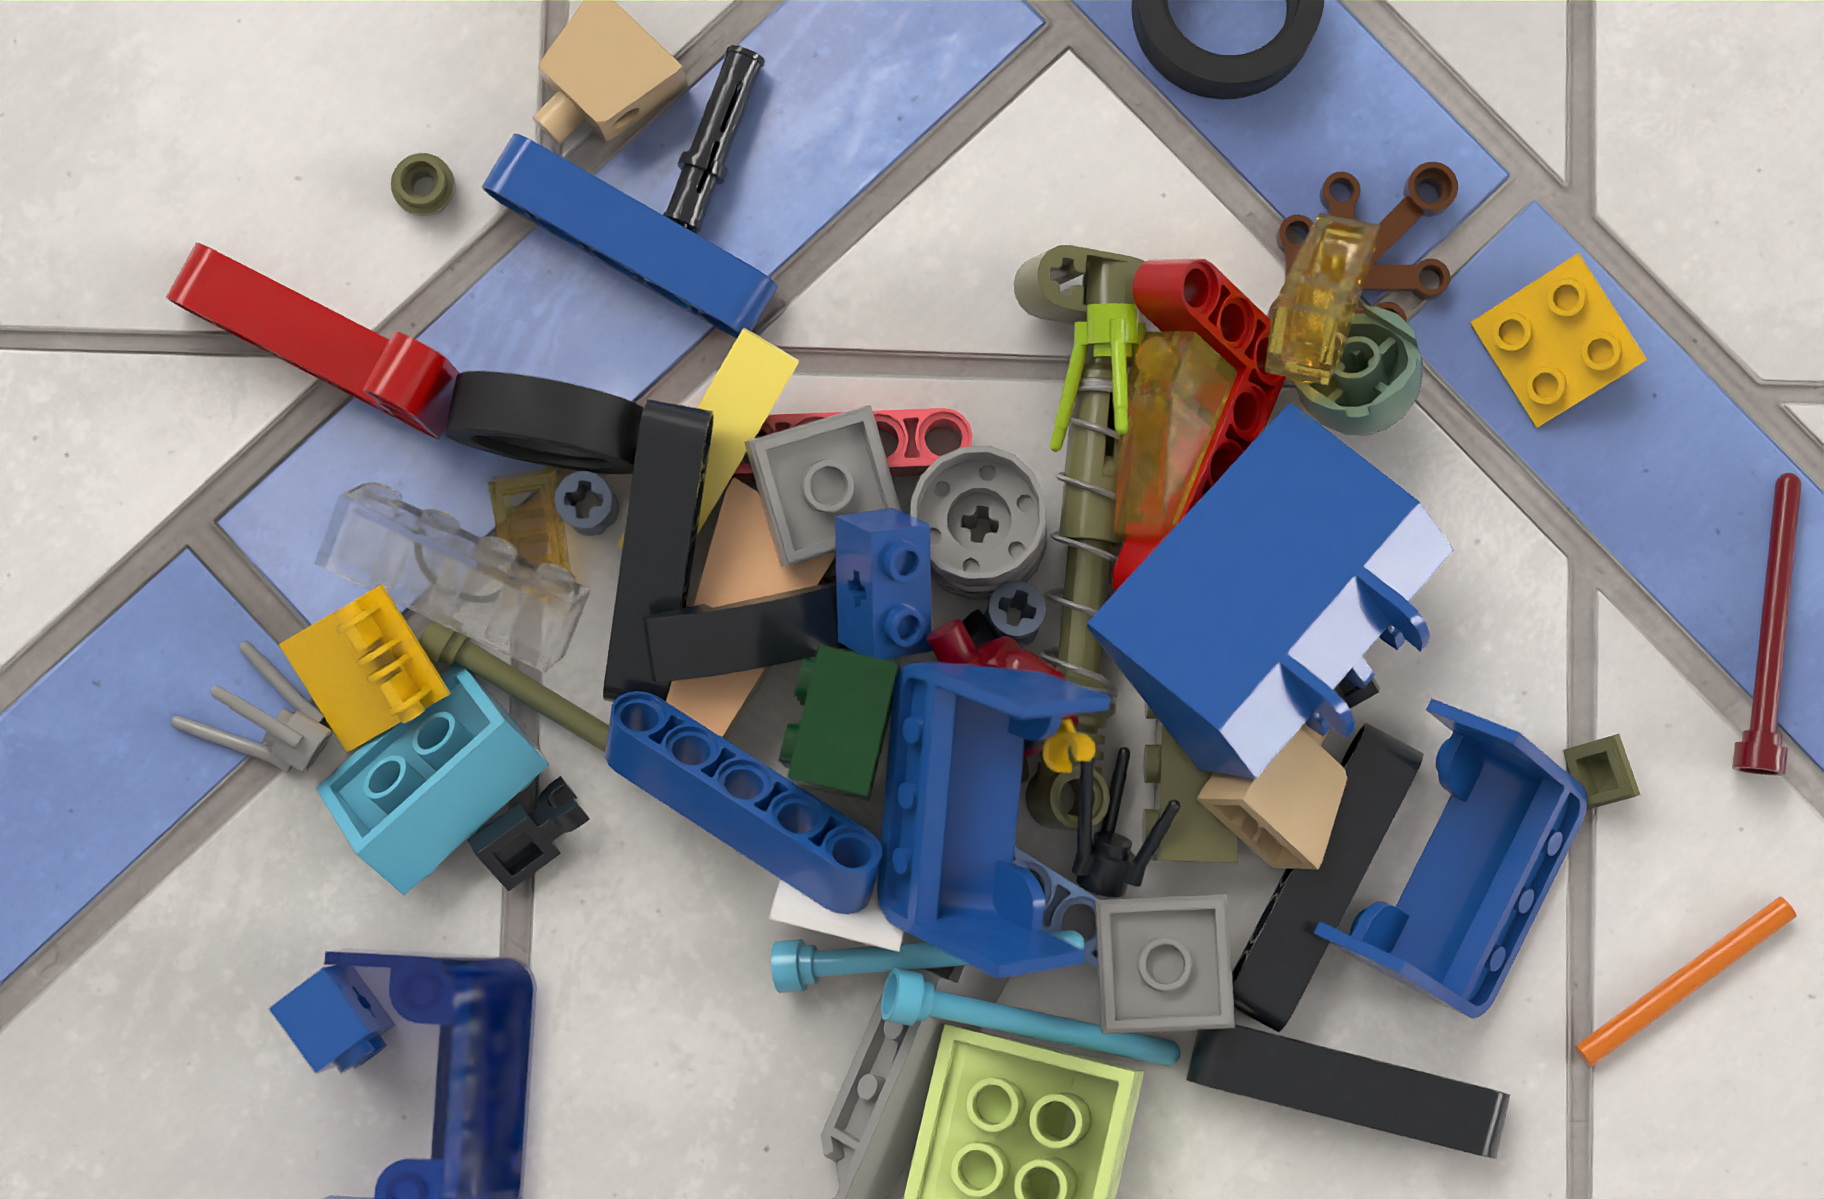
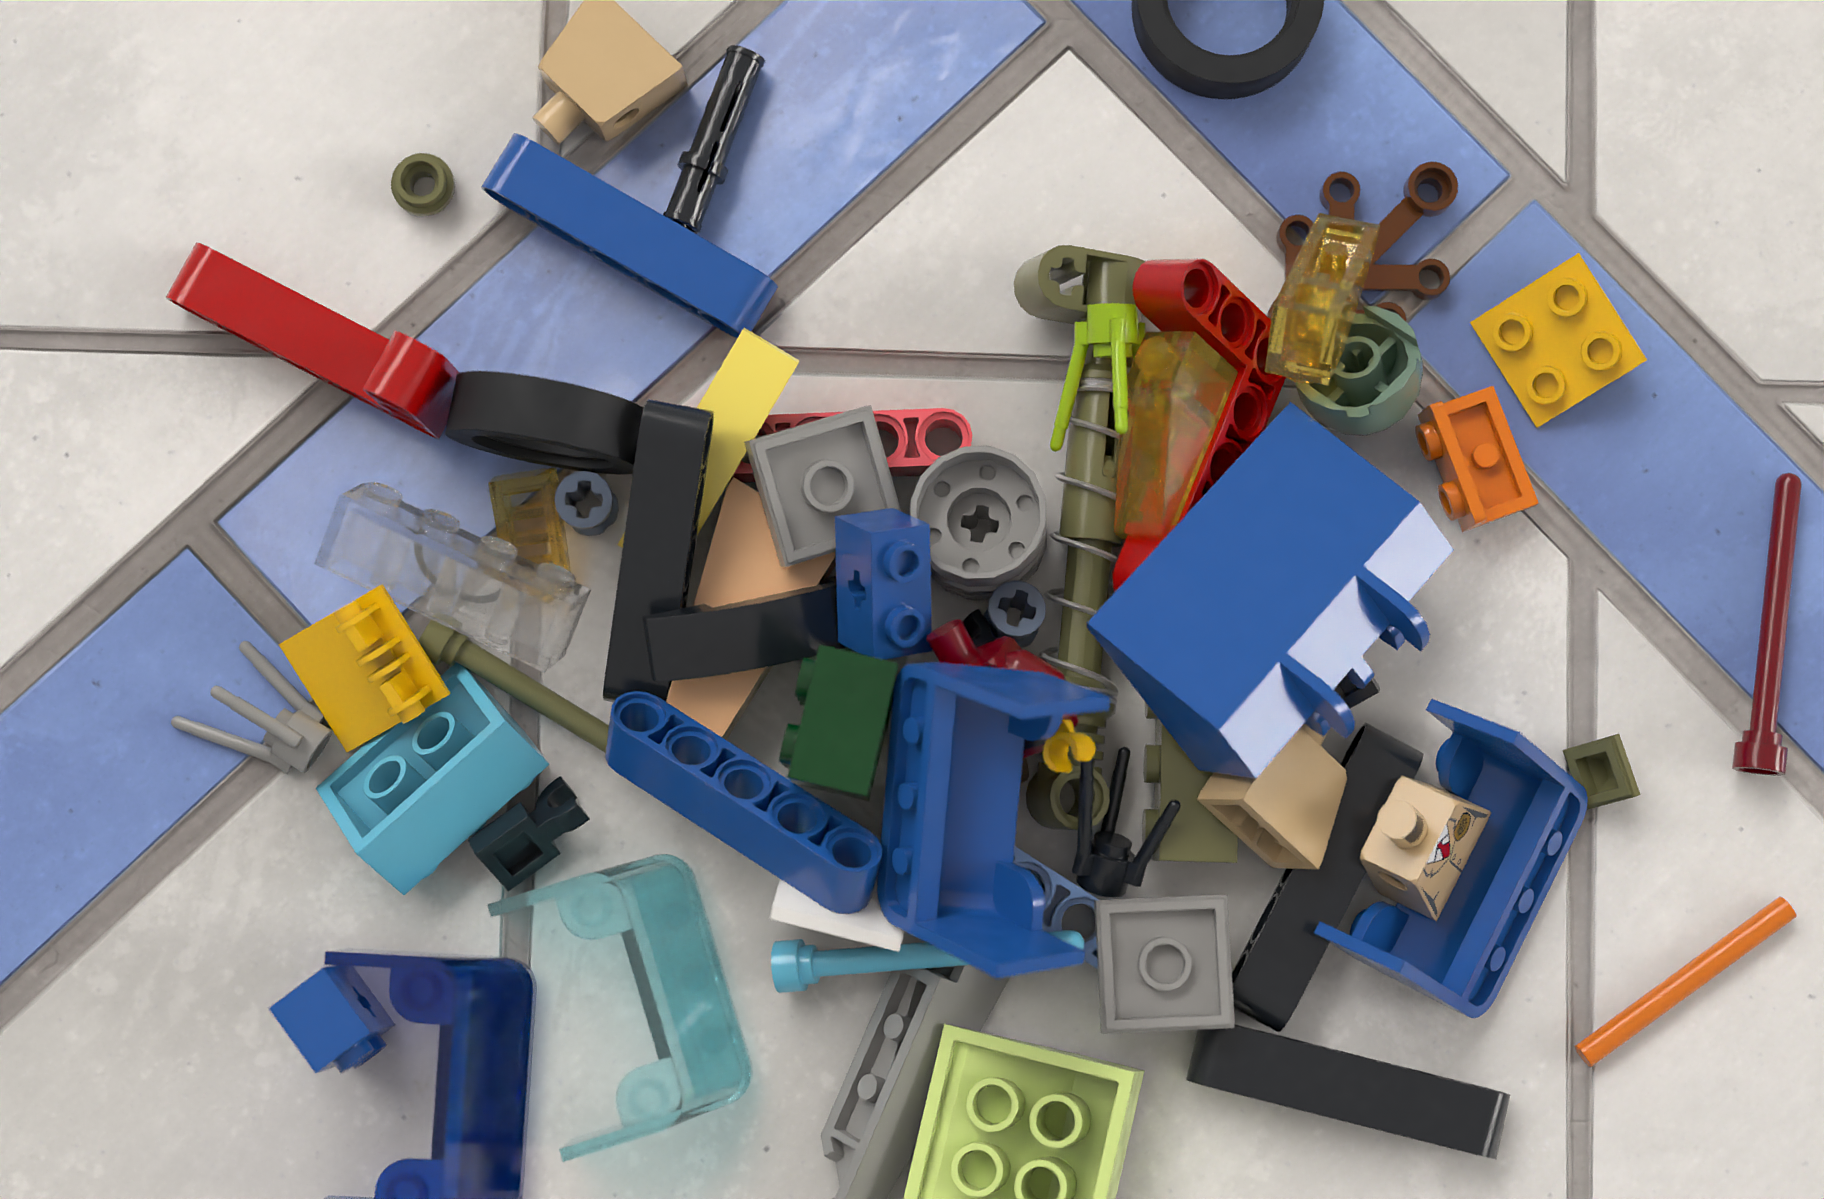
medium azure piece [881,968,1180,1066] -> none
none -> clear light blue windscreen [487,854,753,1162]
none -> tan torso [1360,776,1491,922]
none -> orange bracket [1415,386,1539,532]

